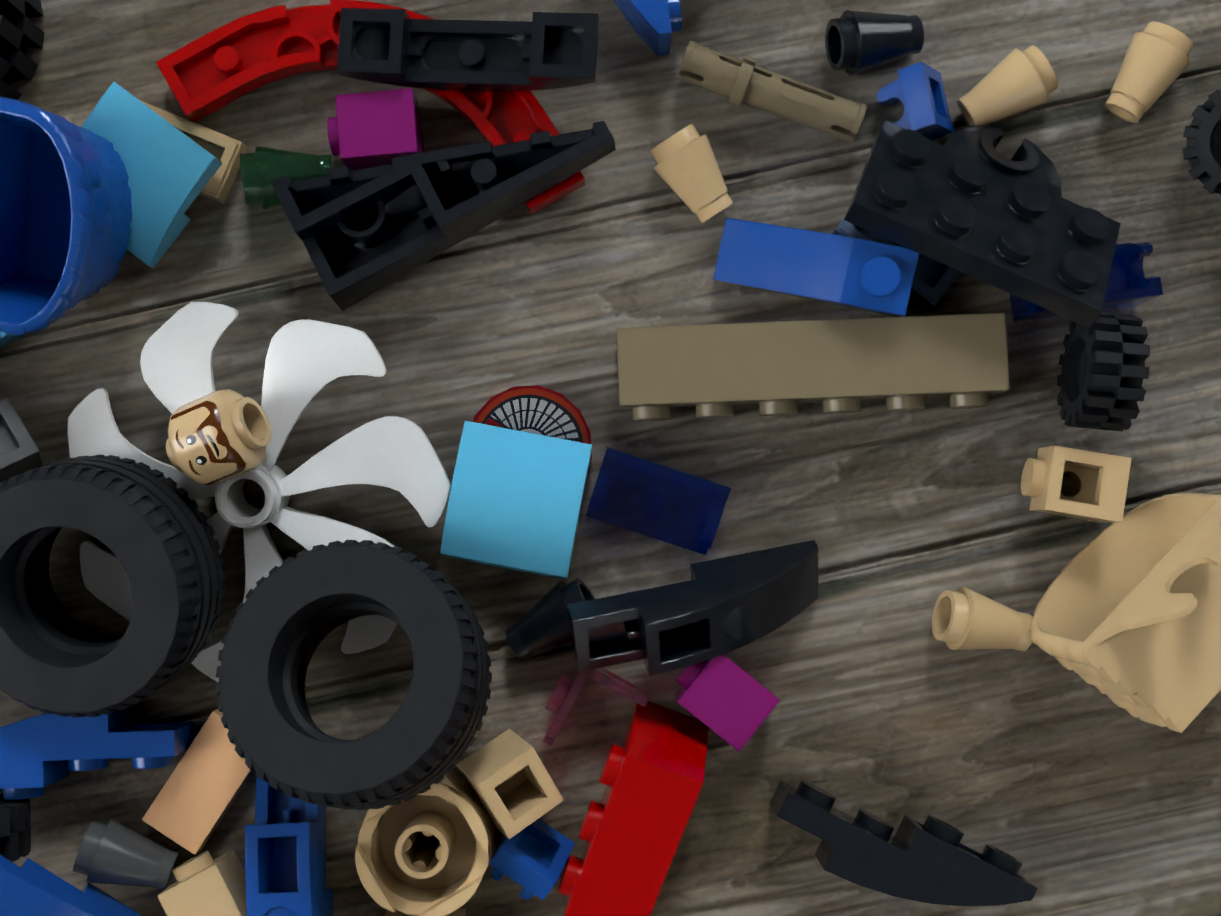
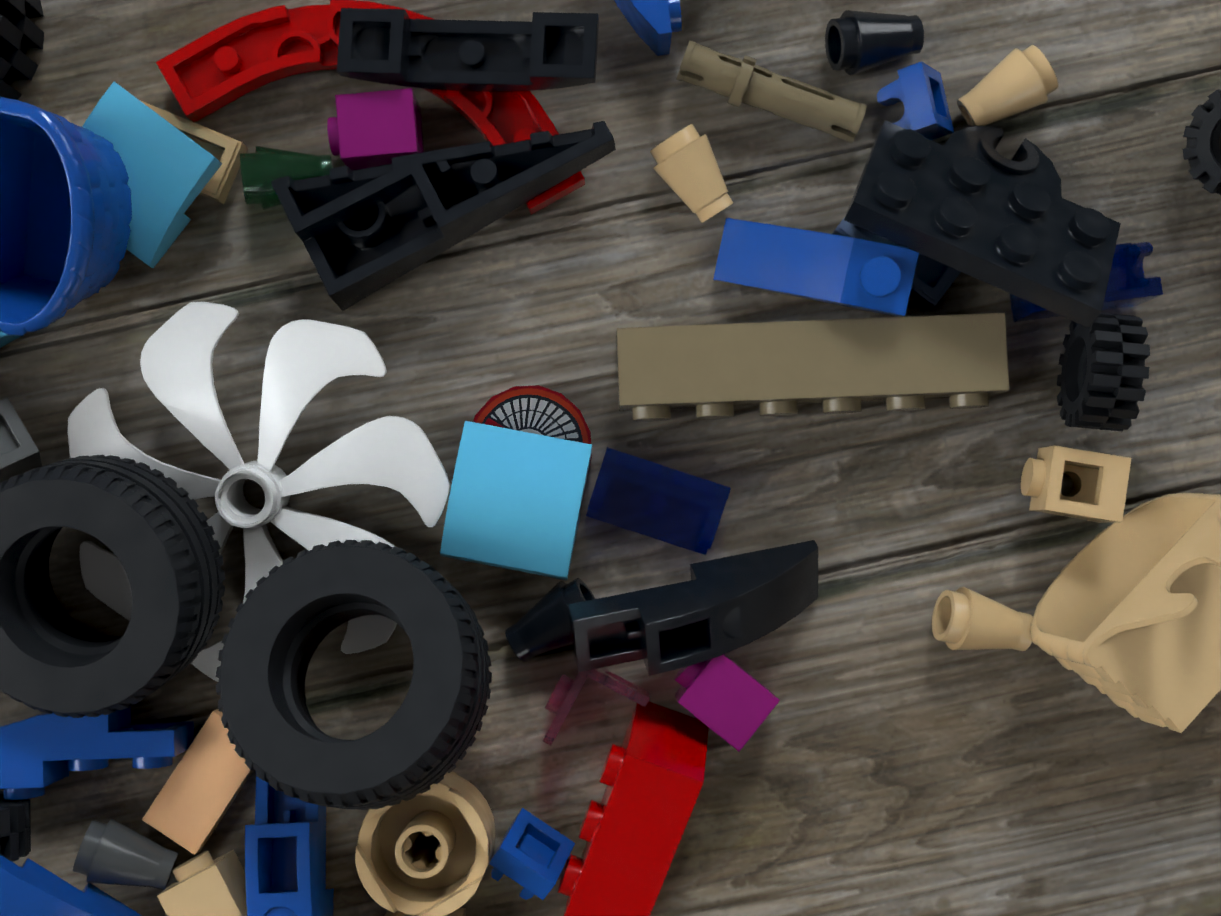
tan head [166,389,271,486] -> none
tan brick [456,729,564,839] -> none
black slope [769,780,1038,907] -> none
tan cone [1105,22,1194,123] -> none

